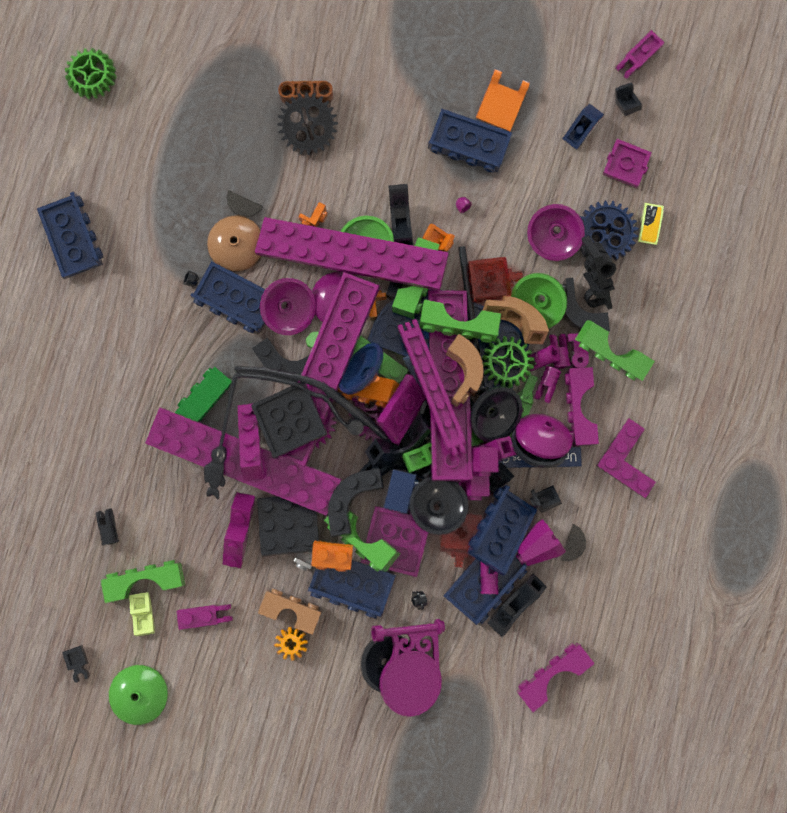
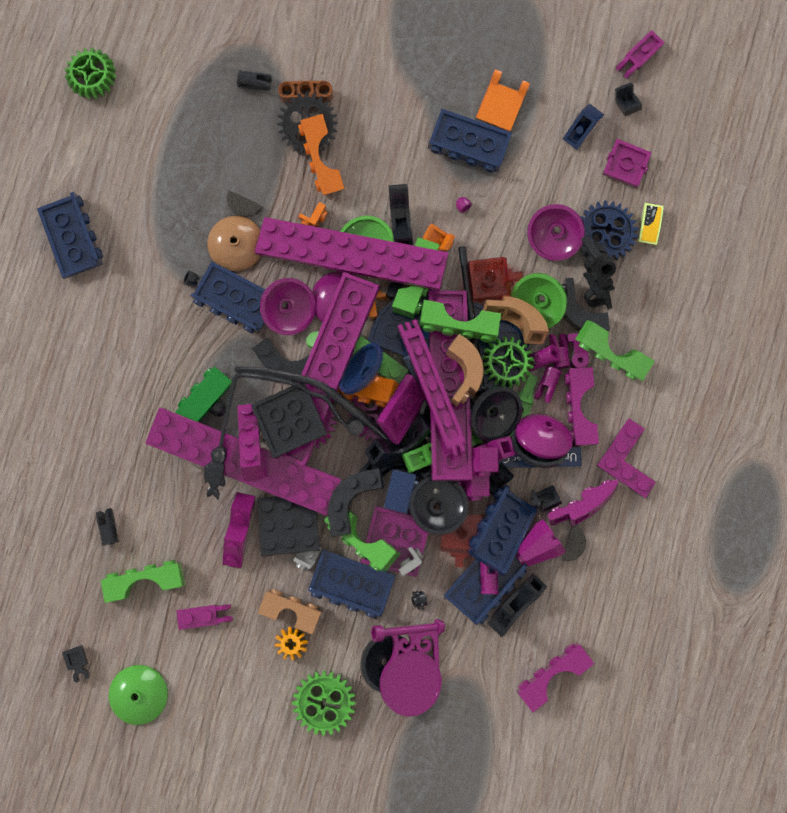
yellowish green slope [129,592,155,636] -> none
orange bracket [311,541,353,572] -> none
none -> black hinge [209,400,226,417]
none -> black hinge [237,70,273,91]
none -> bright green gear [292,670,356,736]
none -> orange arch [298,114,344,195]
none -> light grey bracket [398,547,423,576]
none -> magenta slope [548,479,618,526]

